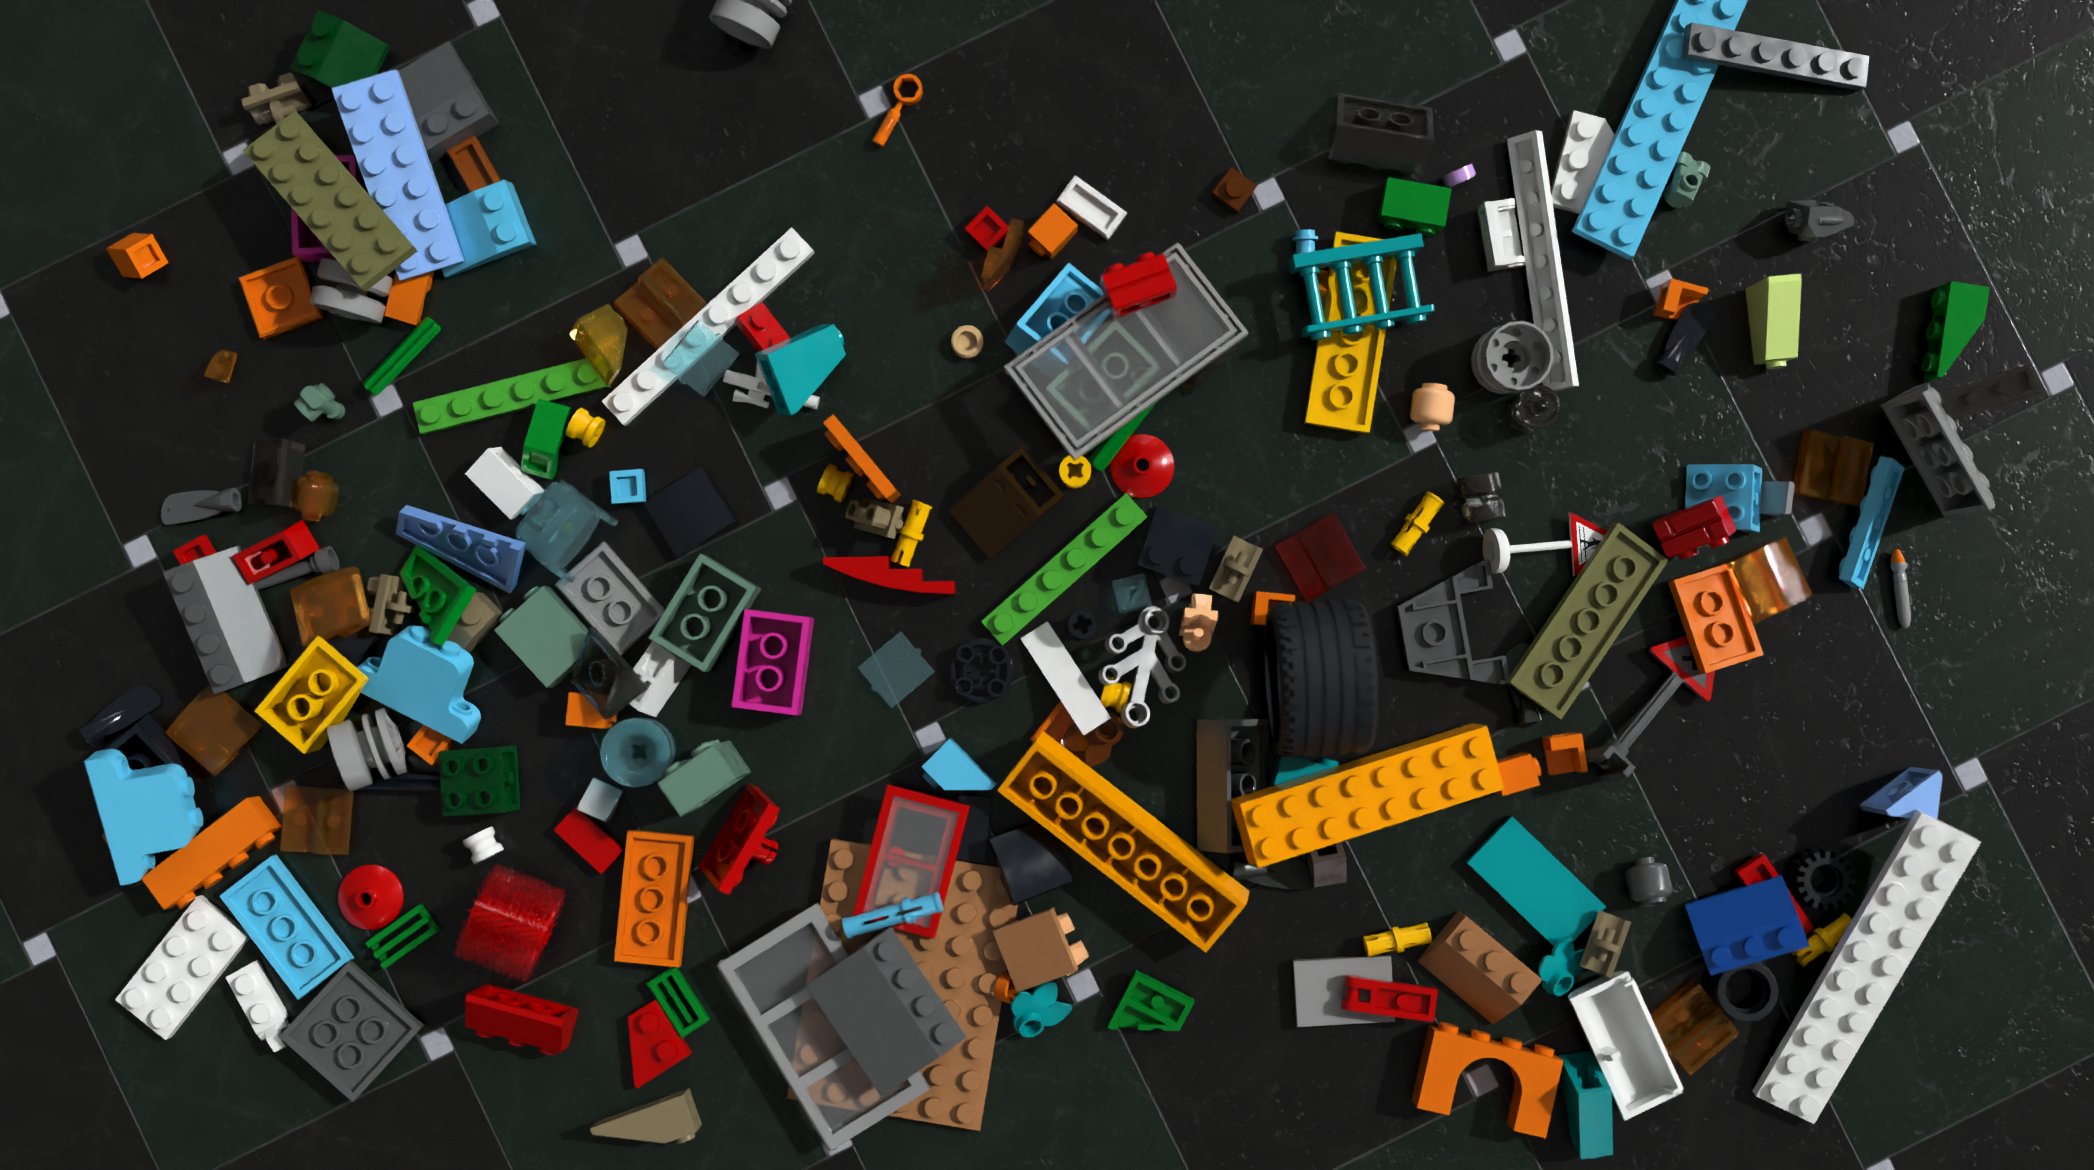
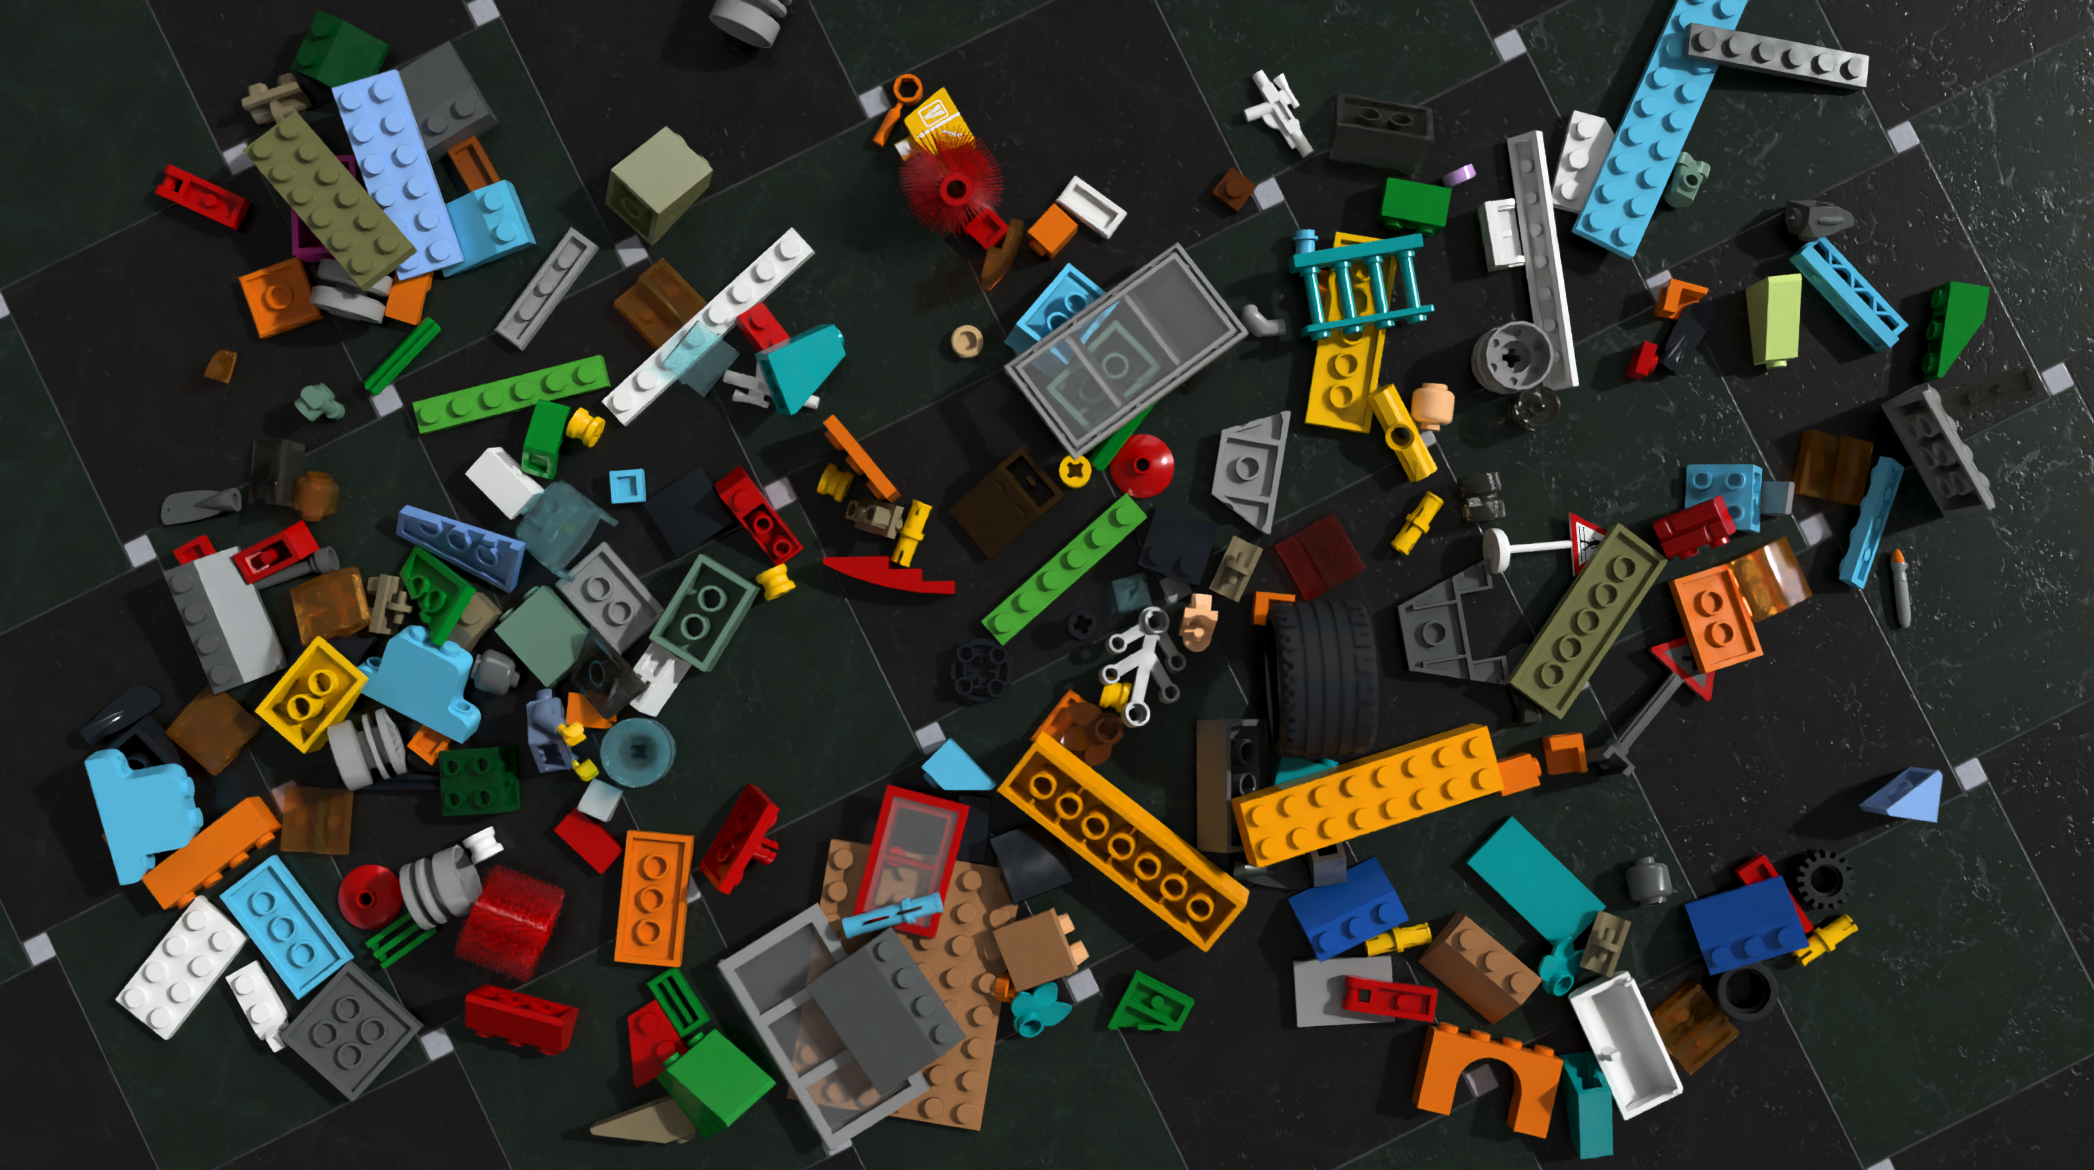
orange panel [106,233,169,279] -> none
clear yellow slope [569,303,628,386] -> none
sand green brick [658,739,751,816] -> none
dark pink brick [732,609,814,715] -> none
clear light blue piece [857,631,935,708] -> none
white sticker [1020,621,1111,735] -> none
red brick [1100,252,1177,319] -> none
white plate [1752,810,1981,1124] -> none
none -> red plate [154,164,251,230]
none -> light grey wheel [399,845,483,930]
none -> dark grey head [469,649,521,696]
none -> light grey tile [495,227,599,350]
none -> sand blue torso [527,689,599,782]
none -> slope [605,126,713,246]
none -> green slope [656,1029,776,1139]
none -> red slope [714,466,804,566]
none -> yellow wheel [756,564,796,601]
none -> yellow torso [894,87,976,162]
none -> red piece [899,125,1004,238]
none -> light grey wing [1211,411,1291,535]
none -> light grey arm [1241,305,1286,337]
none -> white piece [1243,70,1314,158]
none -> blue slope [1287,856,1409,963]
none -> yellow piece [1367,383,1437,482]
none -> red plate [1626,341,1658,380]
none -> medium azure fence [1789,237,1908,353]

